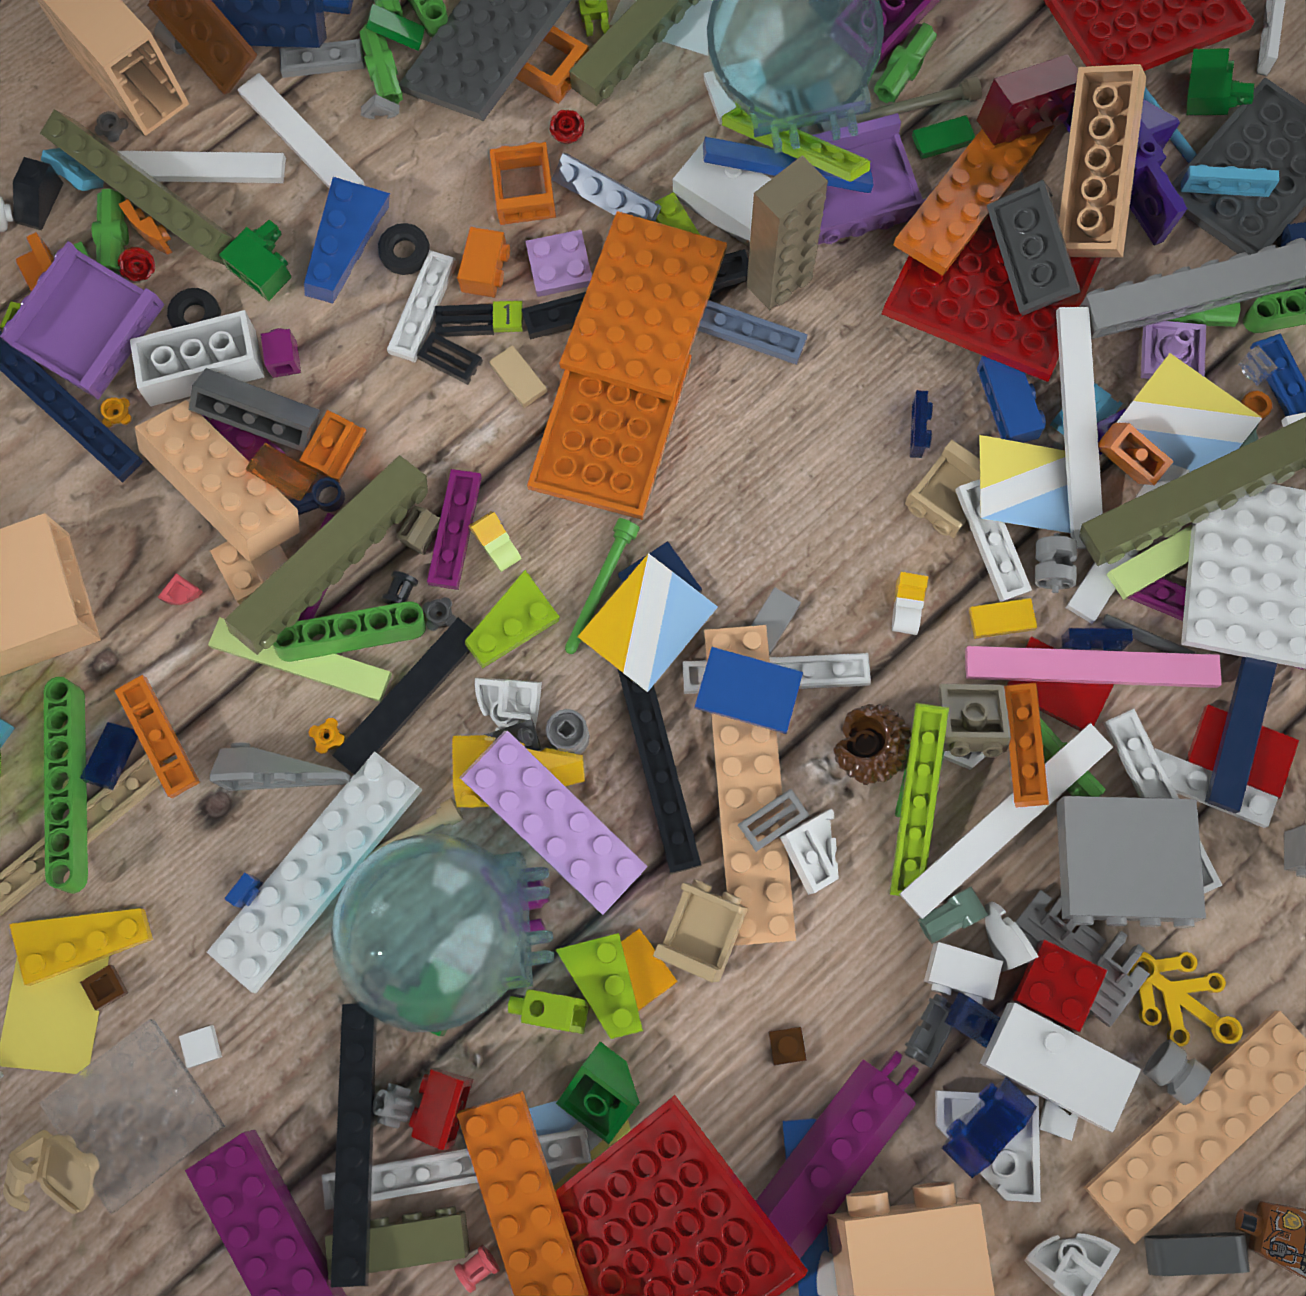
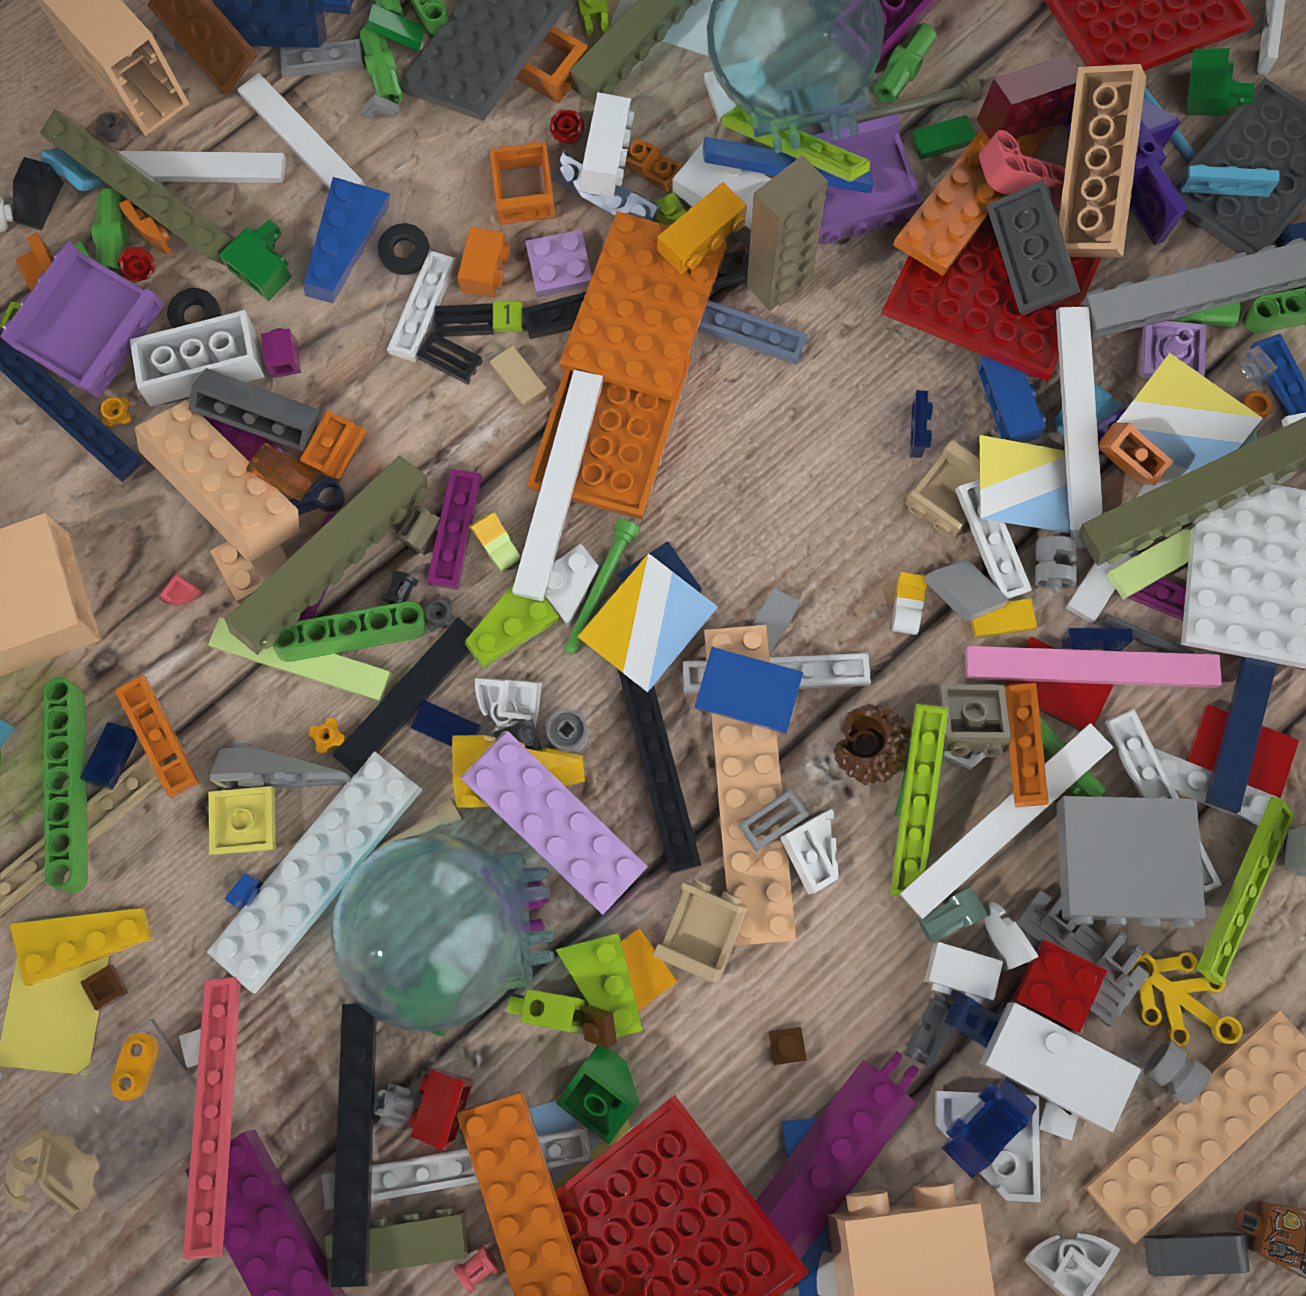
none -> light orange plate [110,1033,159,1101]
none -> coral plate [183,977,241,1260]
none -> light yellow plate [208,786,276,856]
none -> clear blue plate [410,700,481,748]
none -> white tile [512,370,603,601]
none -> white wing [544,544,599,627]
none -> white brick [579,92,634,198]
none -> reddish brown plate [580,1005,617,1049]
none -> orange slope [625,138,683,193]
none -> light orange brick [657,182,747,274]
none -> light grey tile [924,559,1009,623]
none -> coral beam [979,130,1066,208]
none -> lime tile [1196,797,1295,985]

